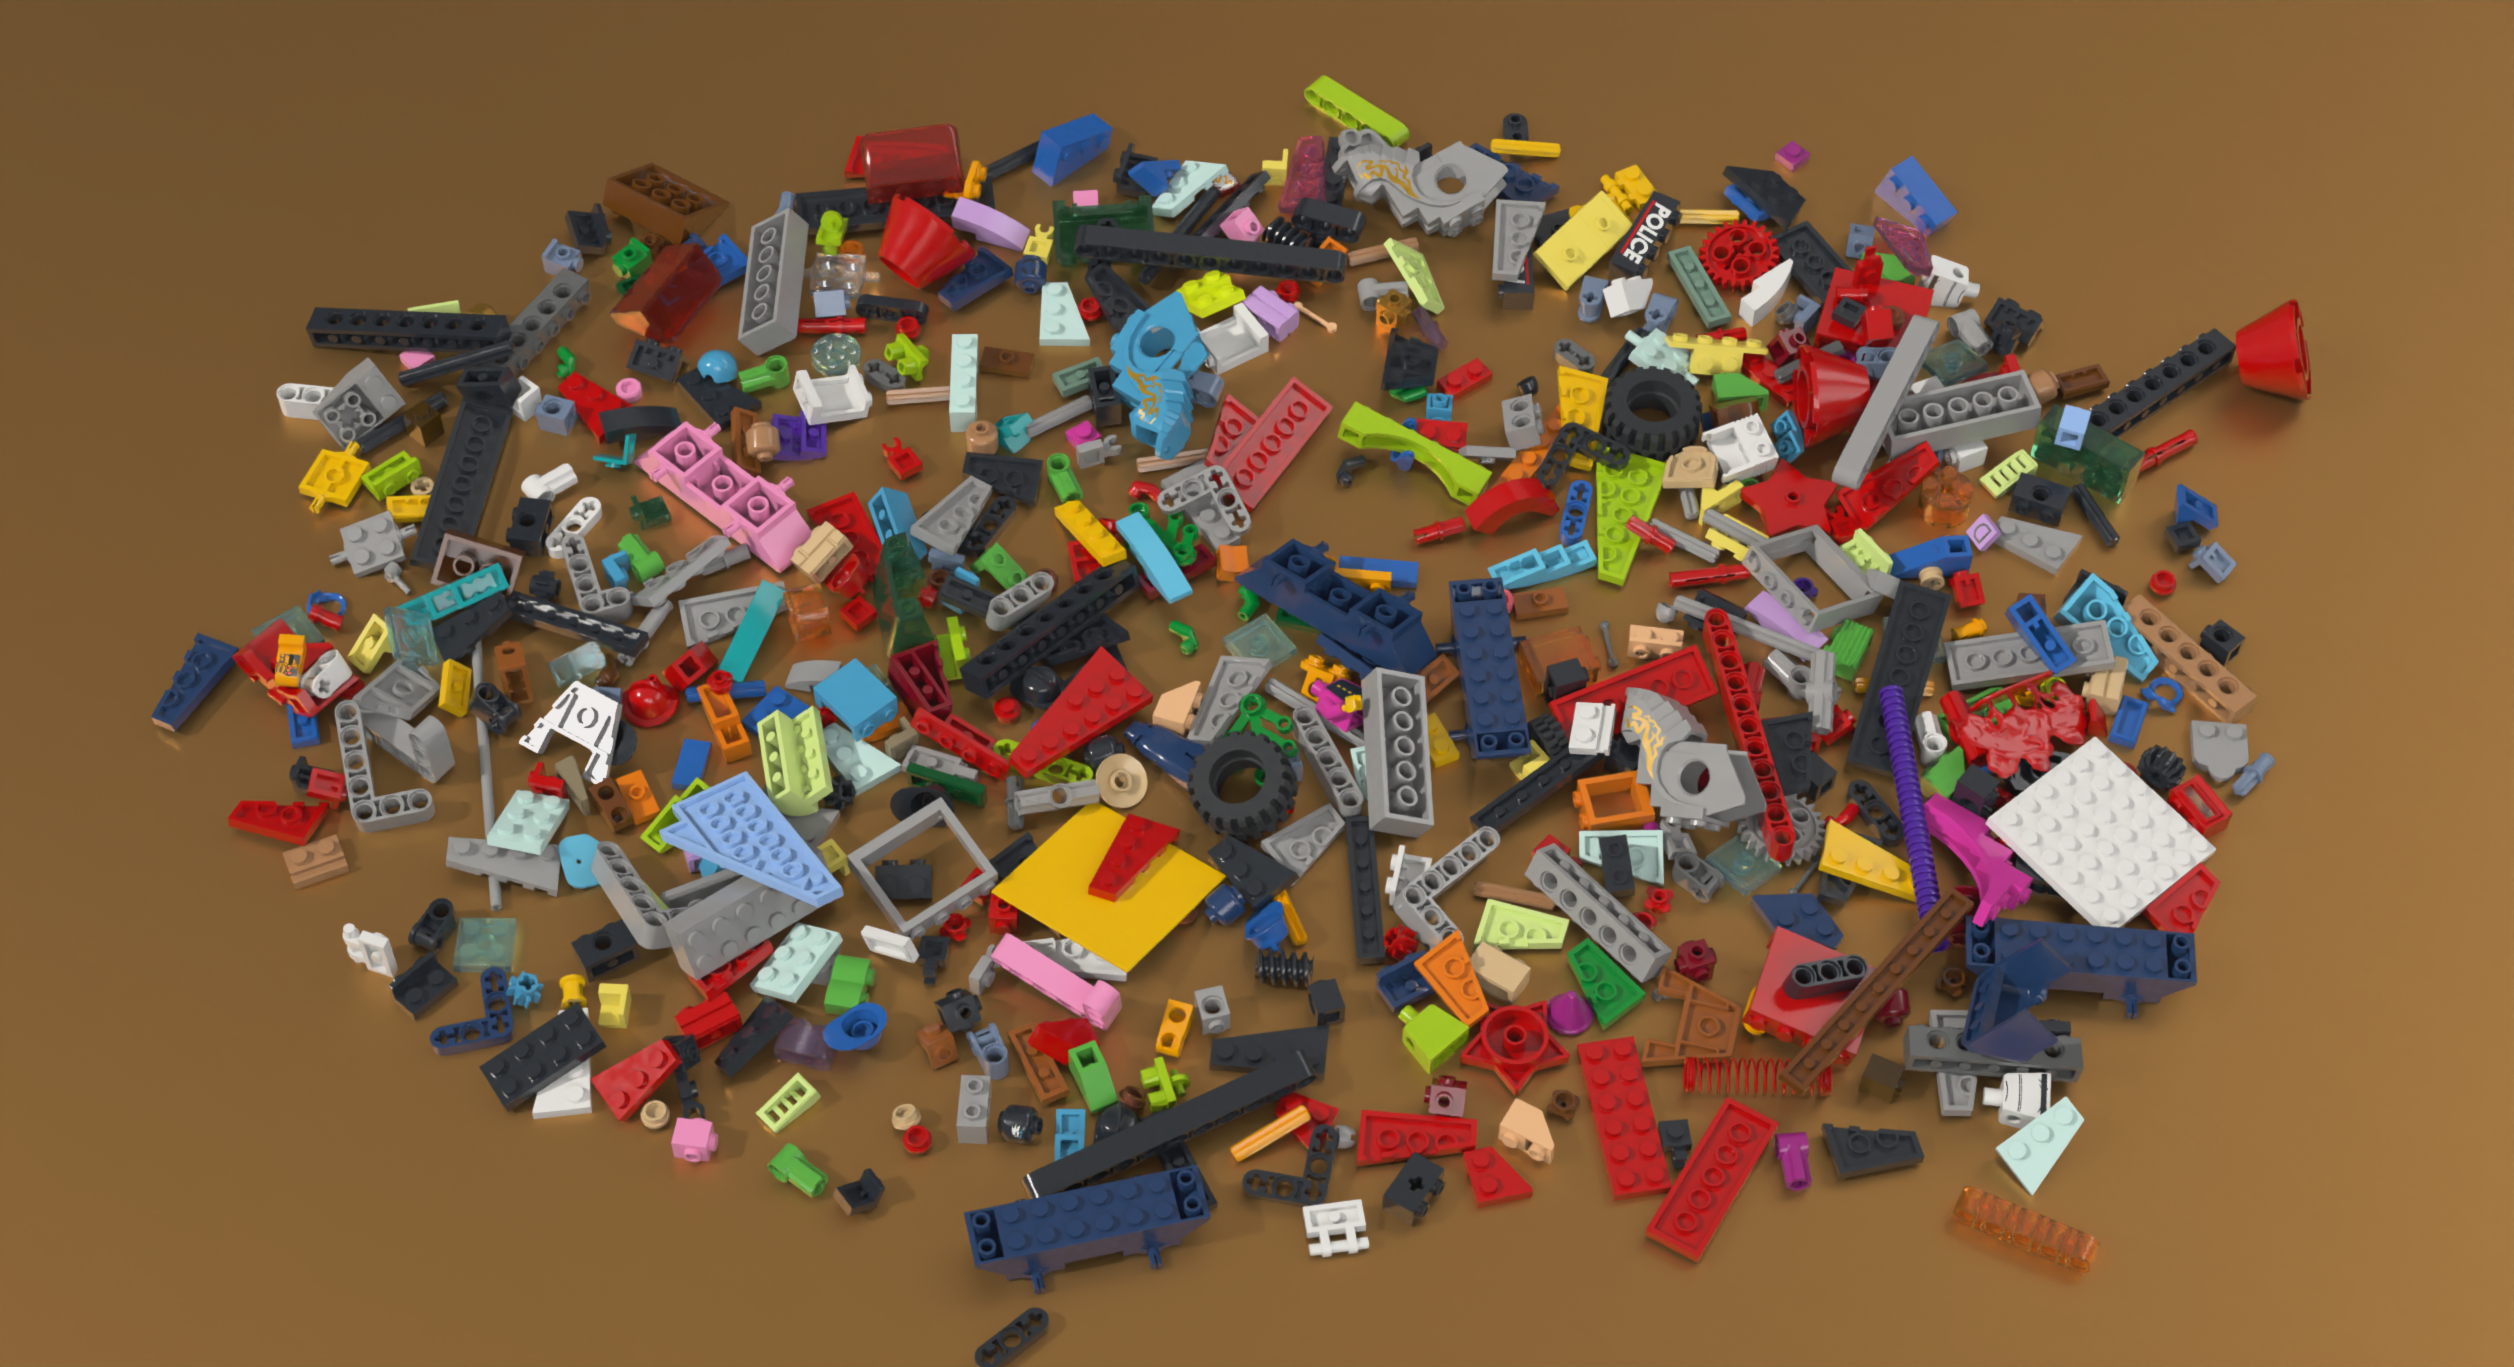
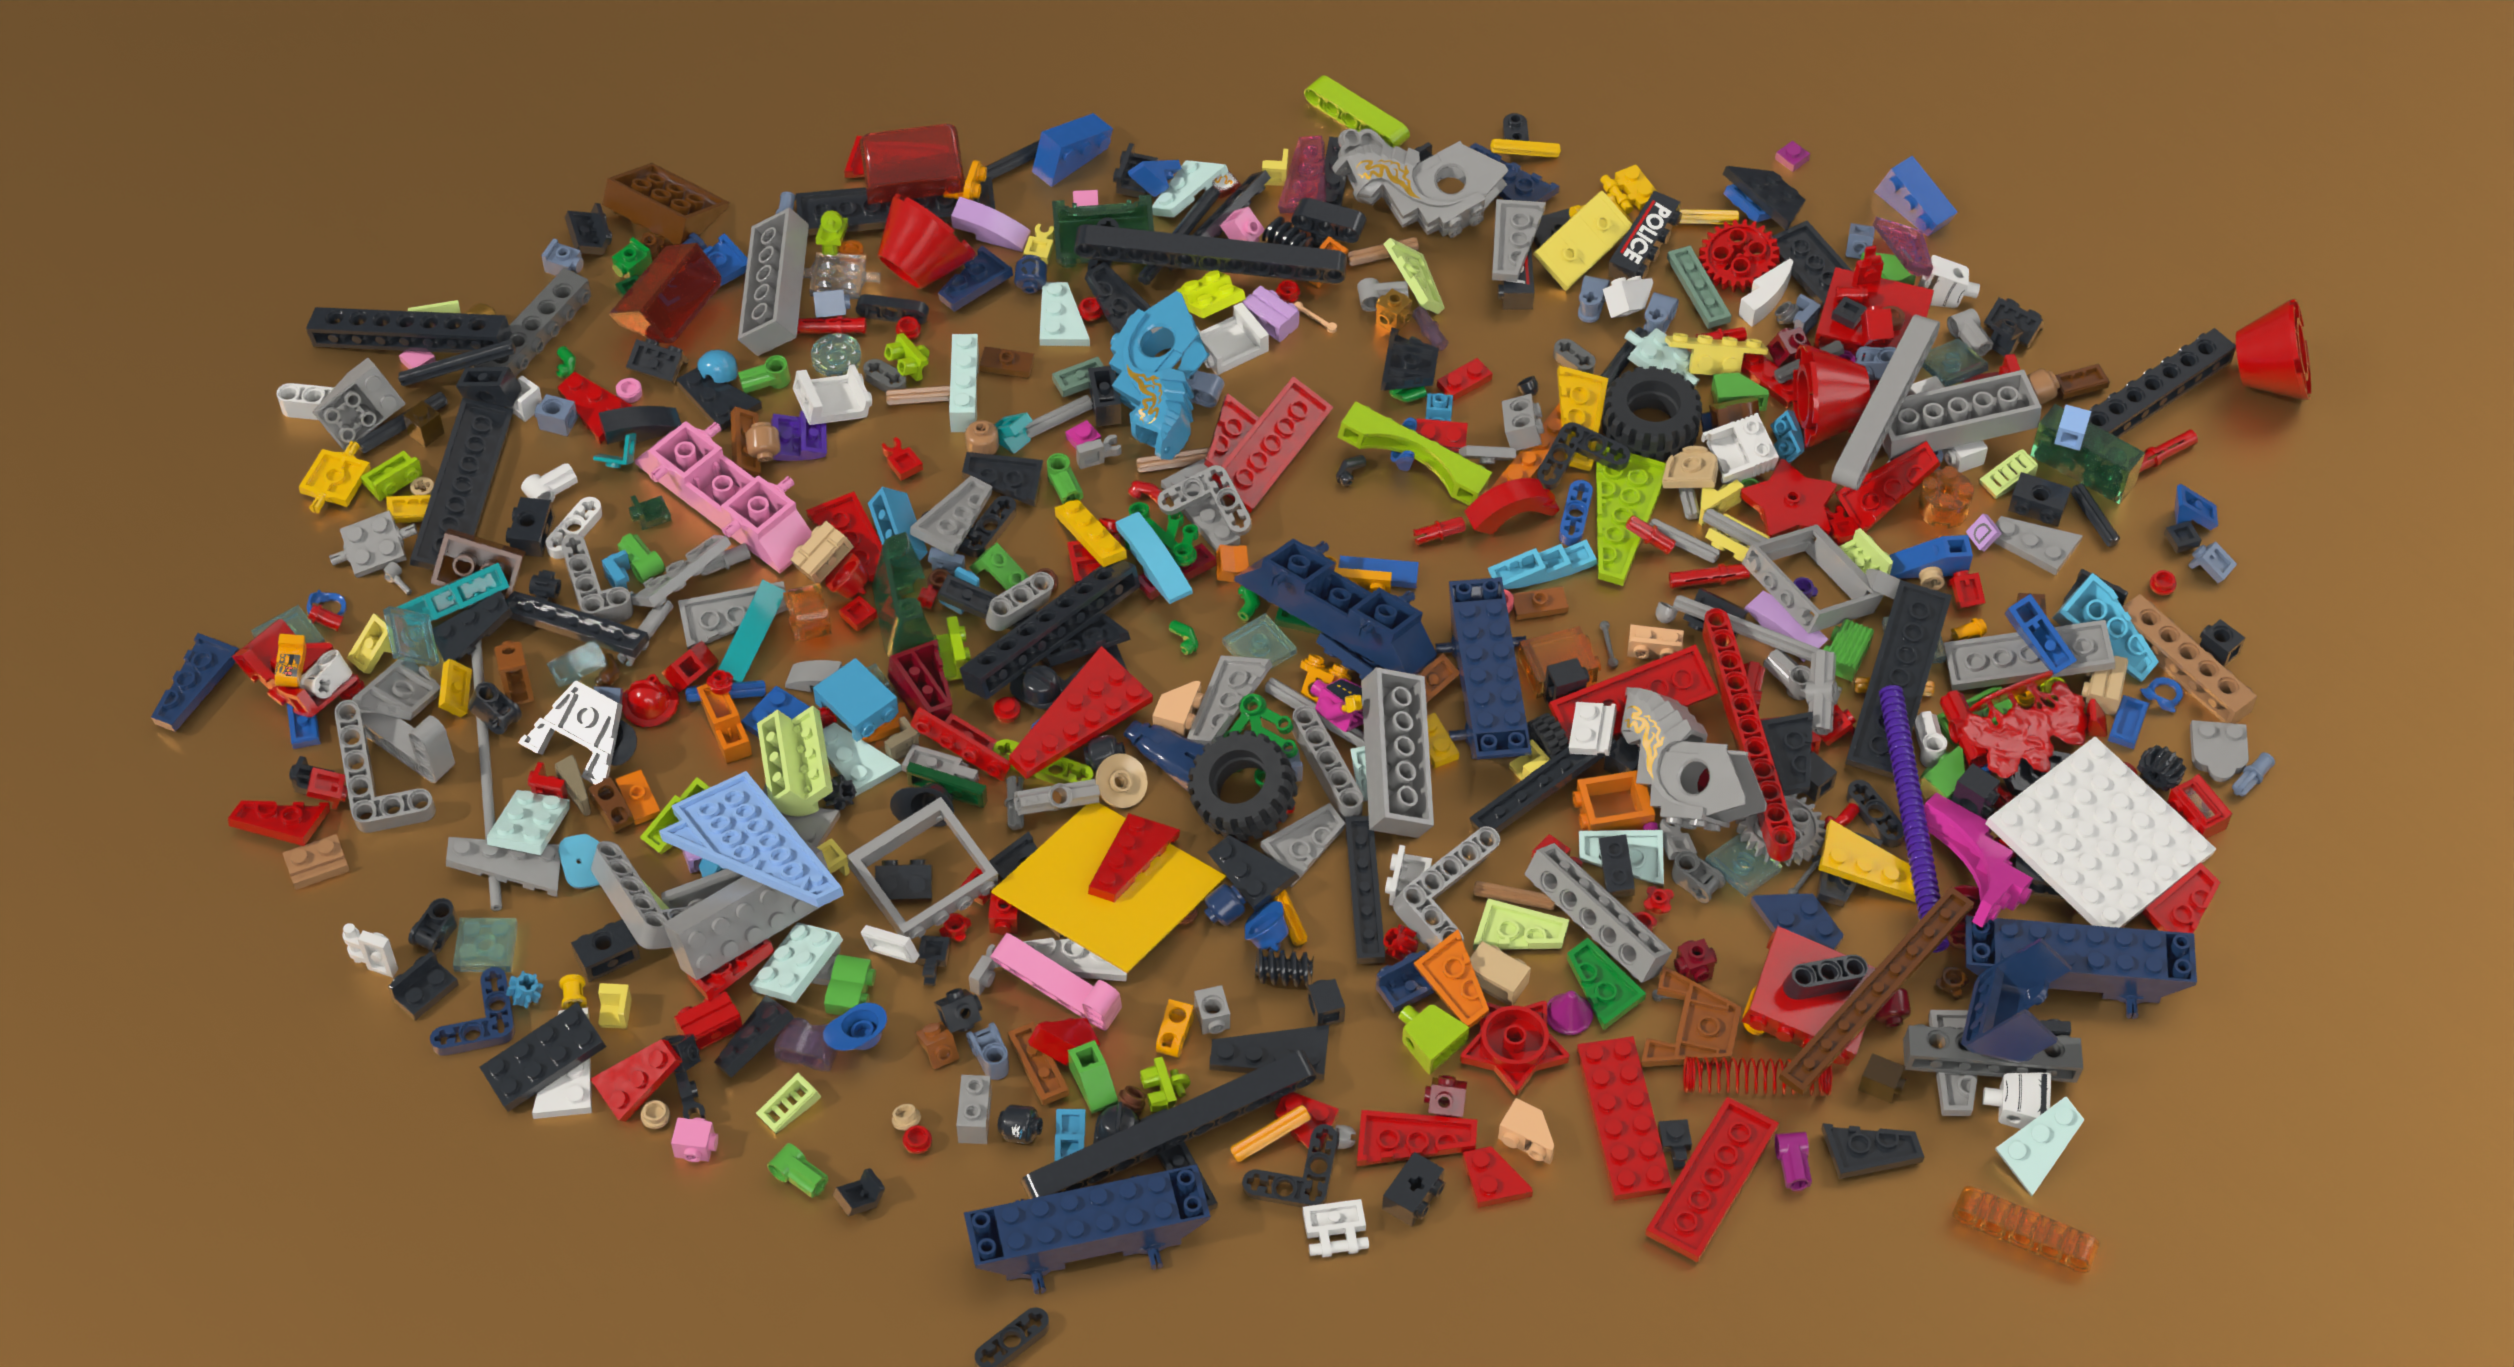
blue tile [671,739,712,790] -> none
reddish brown plate [1547,1090,1580,1120] -> none

